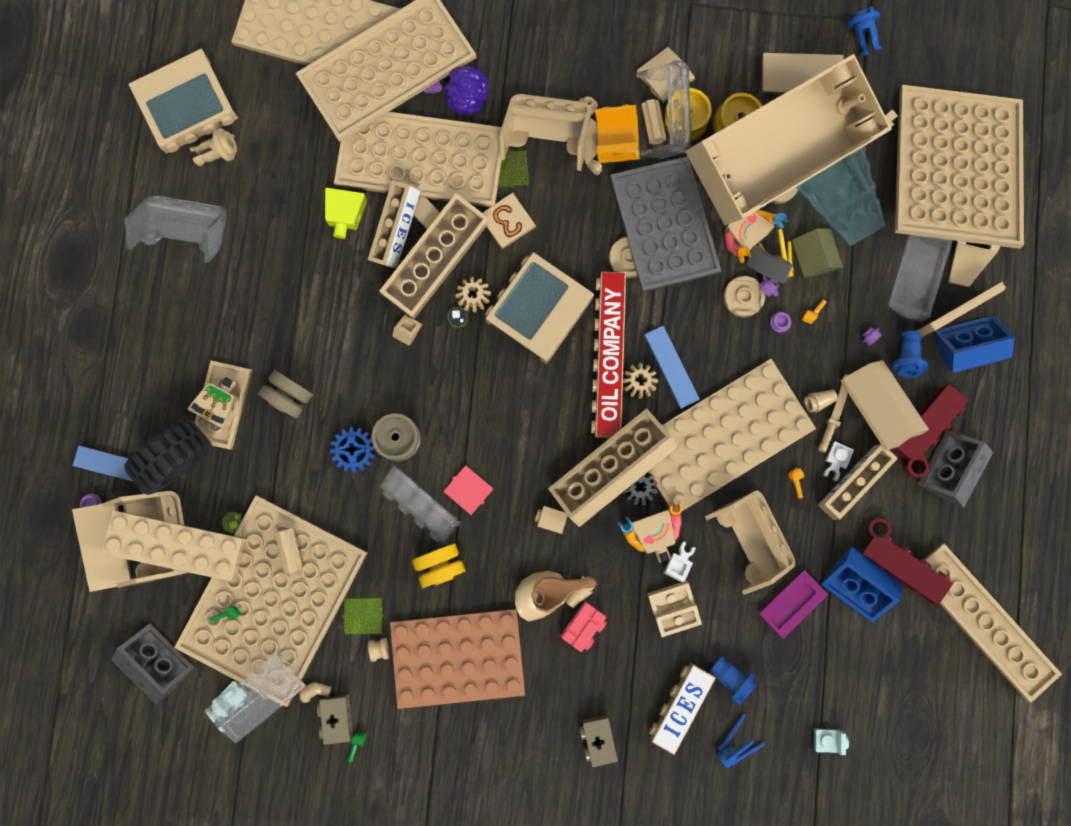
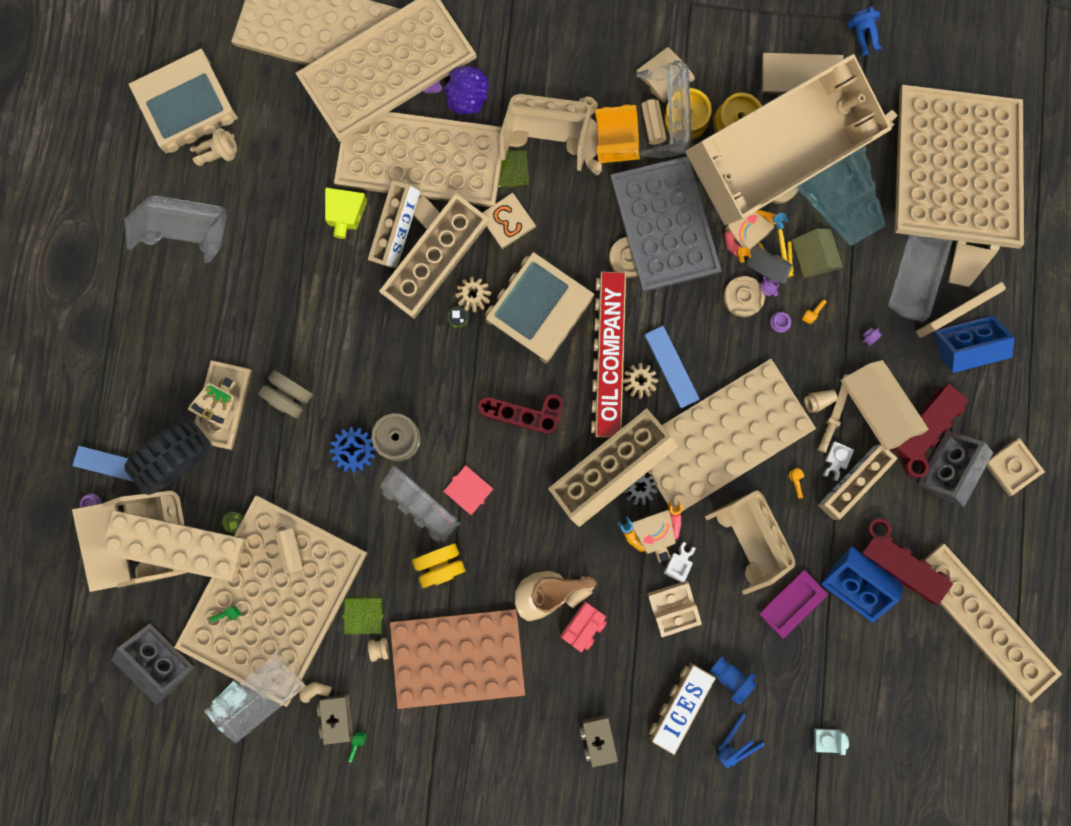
tan slope [393,315,422,345] -> none
tan brick [535,506,568,534] -> none
blue piece [893,331,928,377] -> none
none -> dark red beam [478,394,563,435]
none -> tan tile [986,438,1045,496]

